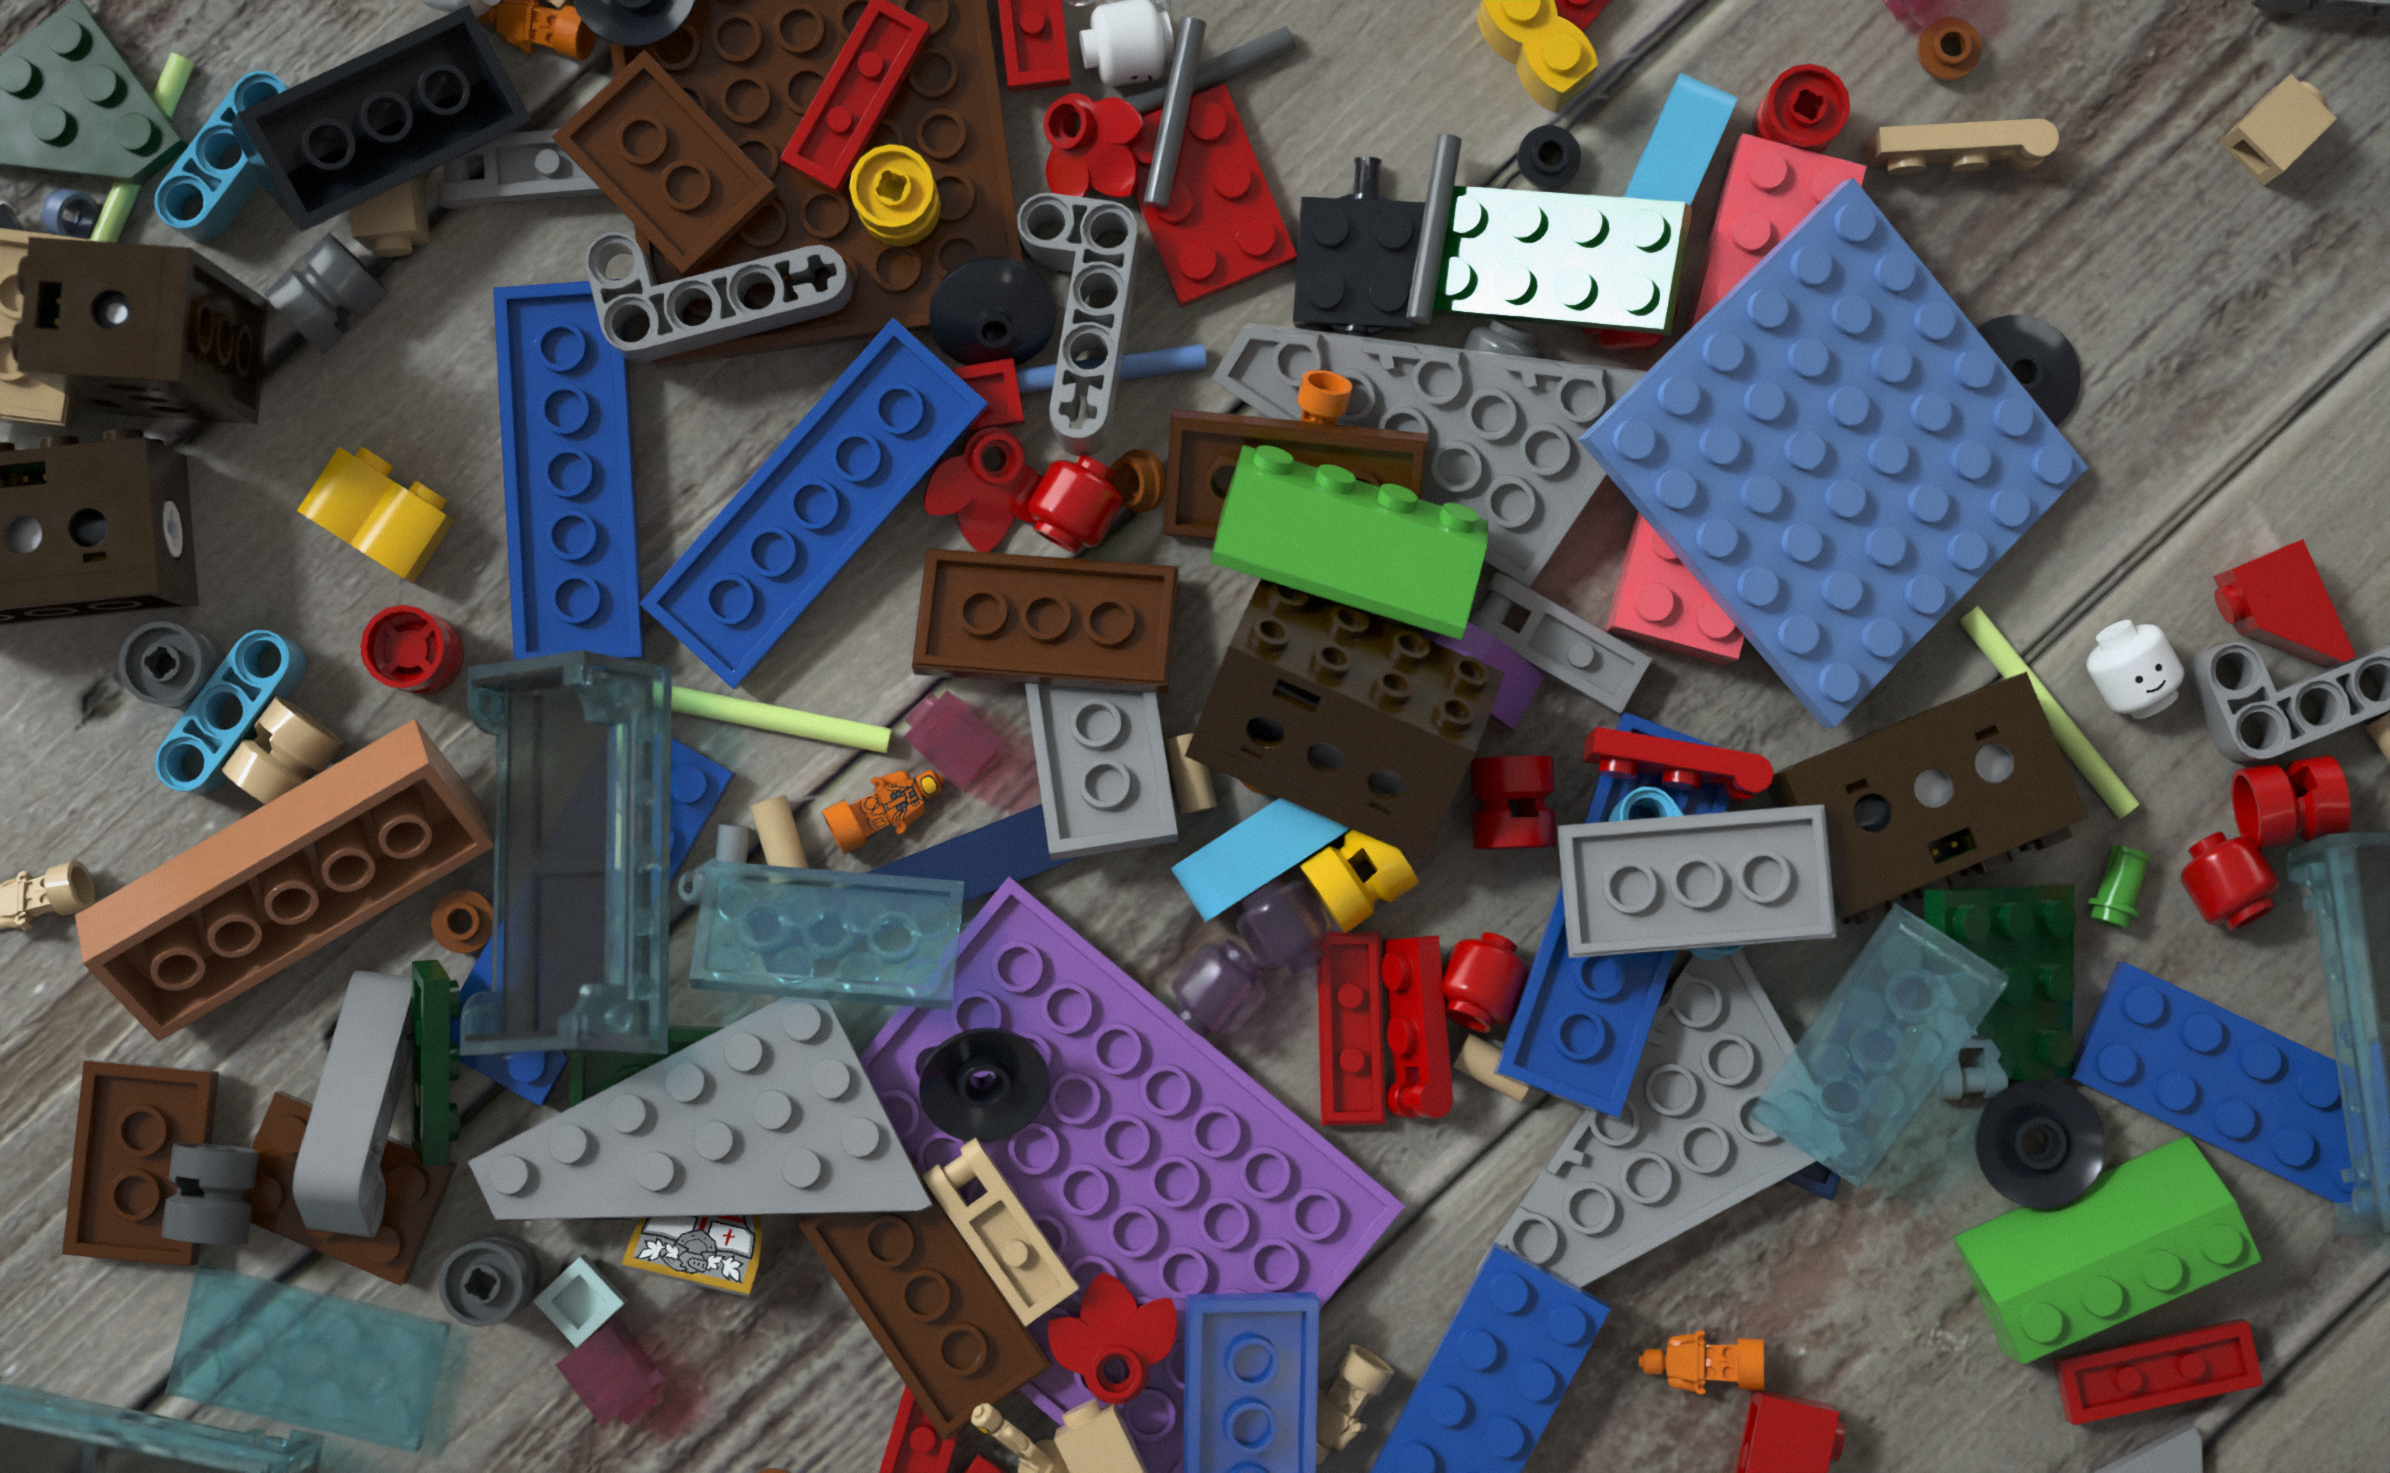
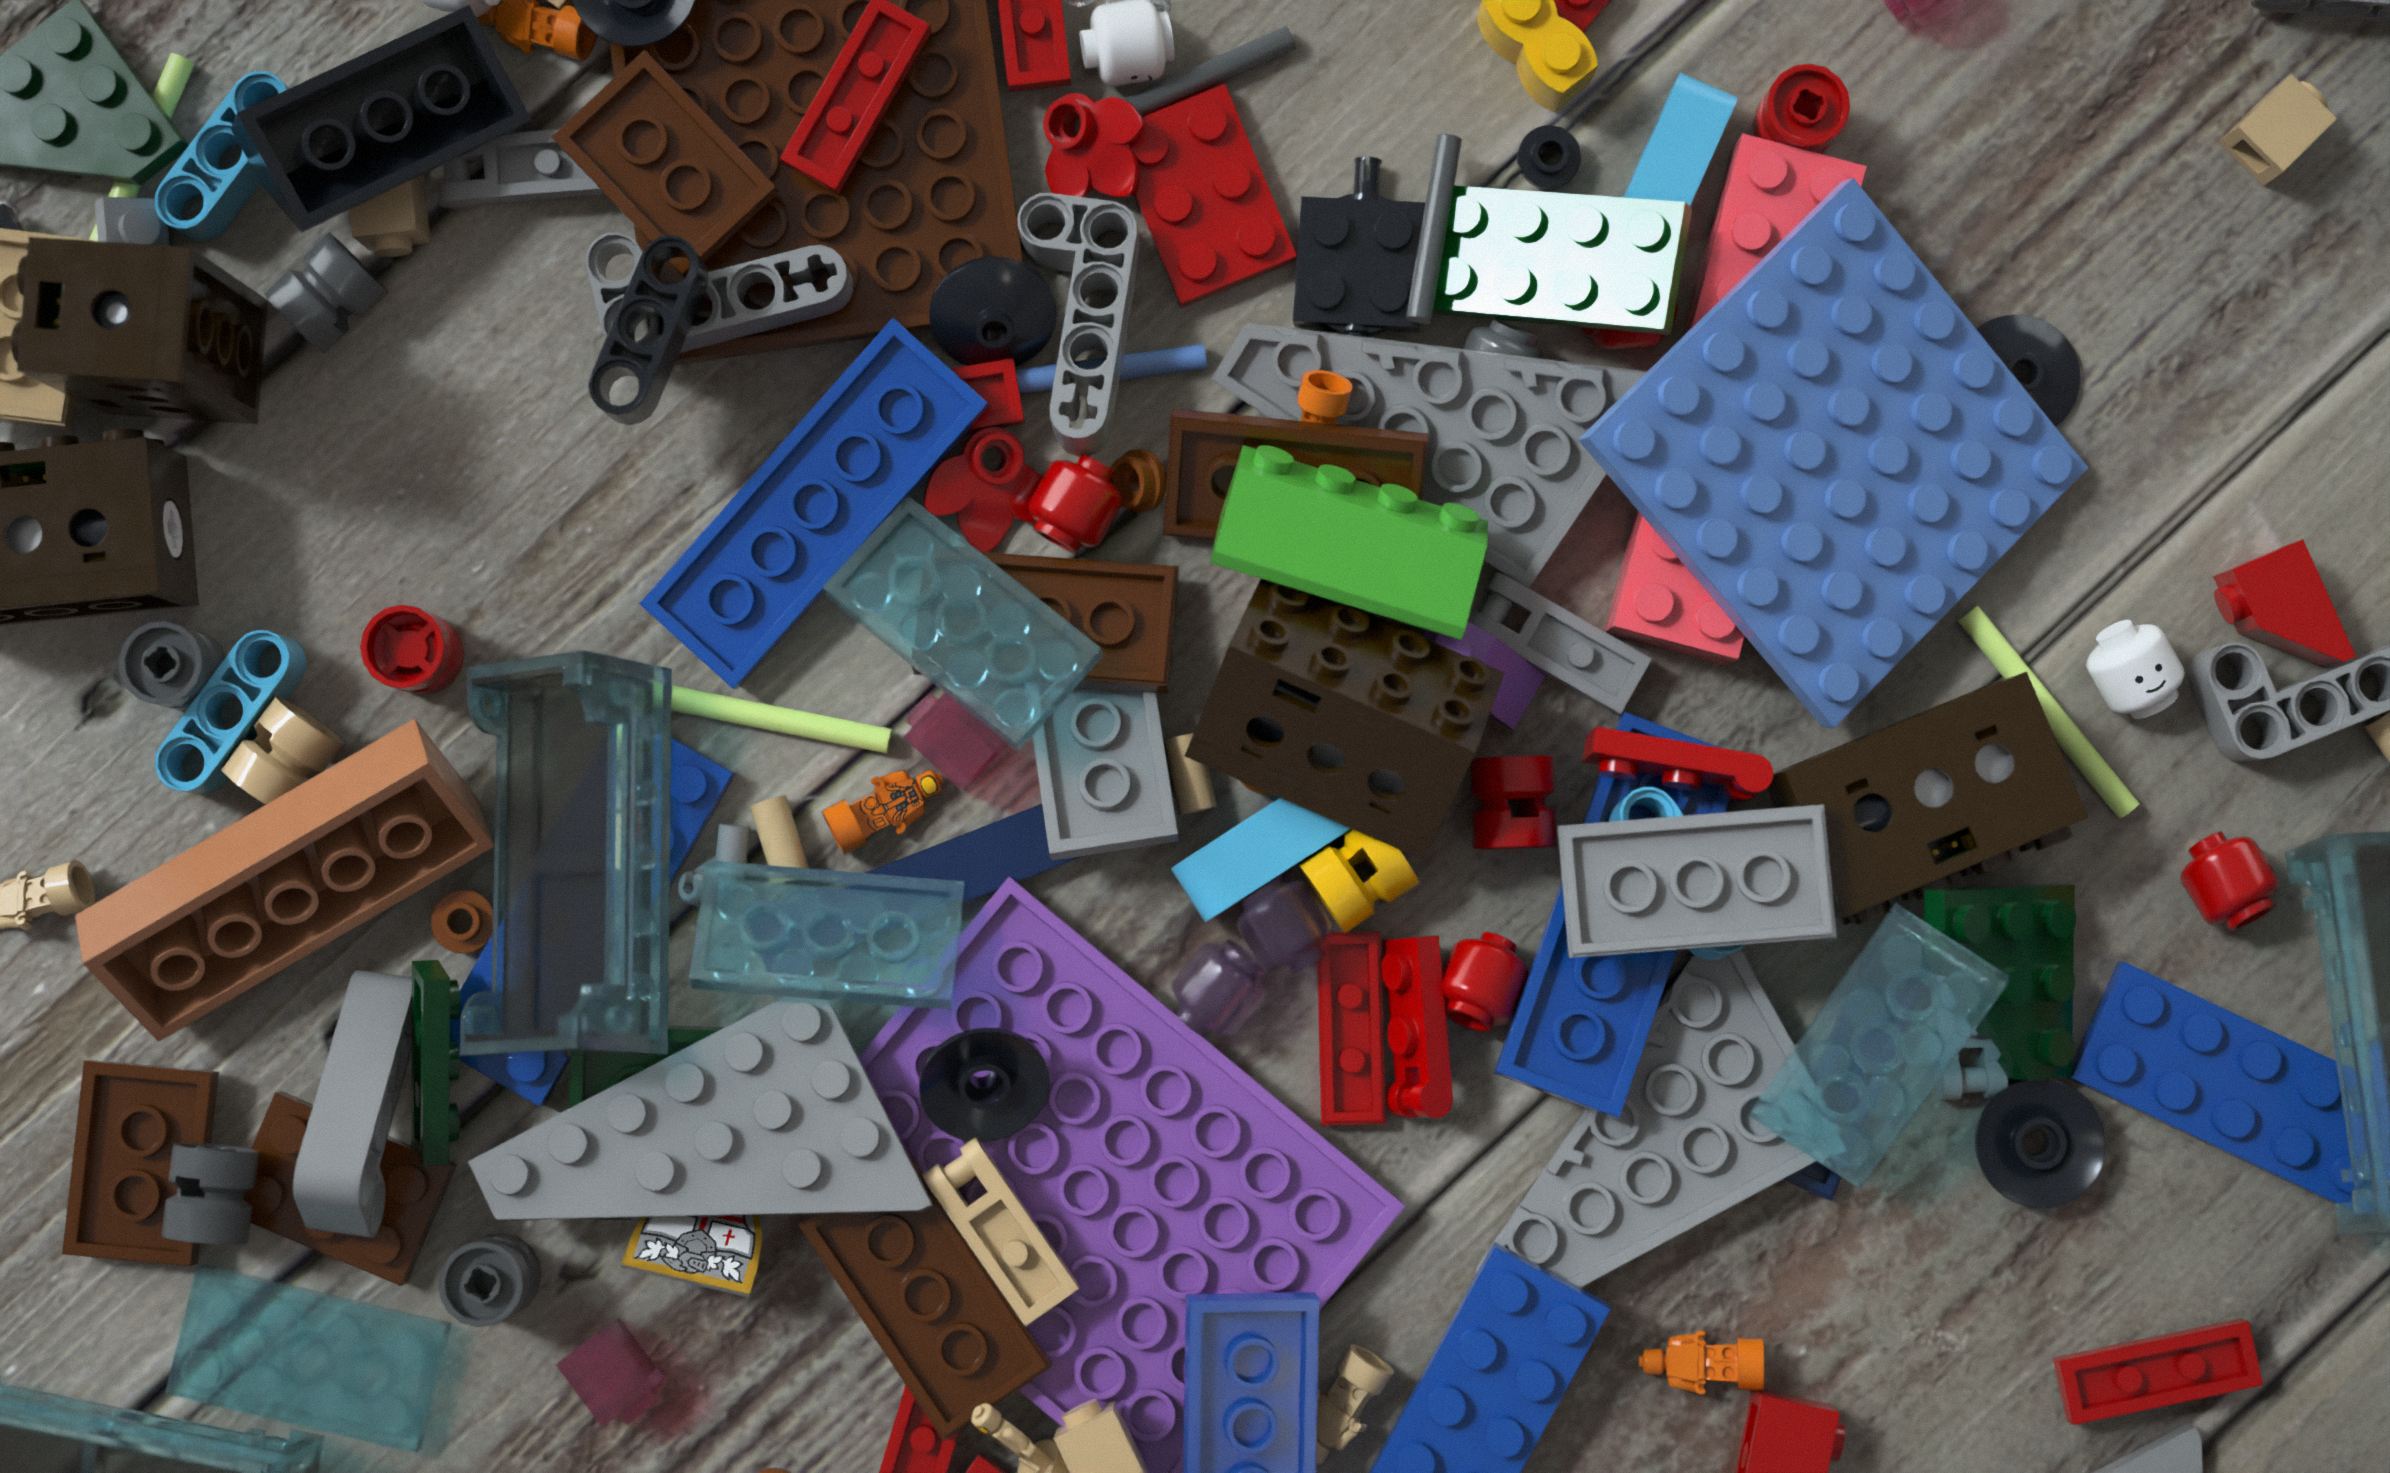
sand blue hinge [40,189,99,239] -> none
yellow brick [297,446,455,584] -> none
blue plate [493,279,646,668] -> none
light aqua plate [533,1254,628,1348] -> none
yellow wheel [849,144,941,247] -> none
red plate [1048,1272,1177,1404] -> none
dark grey bar [1143,17,1207,209] -> none
tan piece [1451,1033,1530,1103] -> none
tan plate [1867,119,2059,175] -> none
dark orange plate [1917,17,1982,81] -> none
bright green slope [1952,1135,2262,1365] -> none
bright green pin [2087,845,2152,930] -> none
red wheel [2231,755,2351,849] -> none
none -> light grey plate [95,197,170,246]
none -> black beam [588,235,709,425]
none -> clear light blue plate [822,496,1103,751]

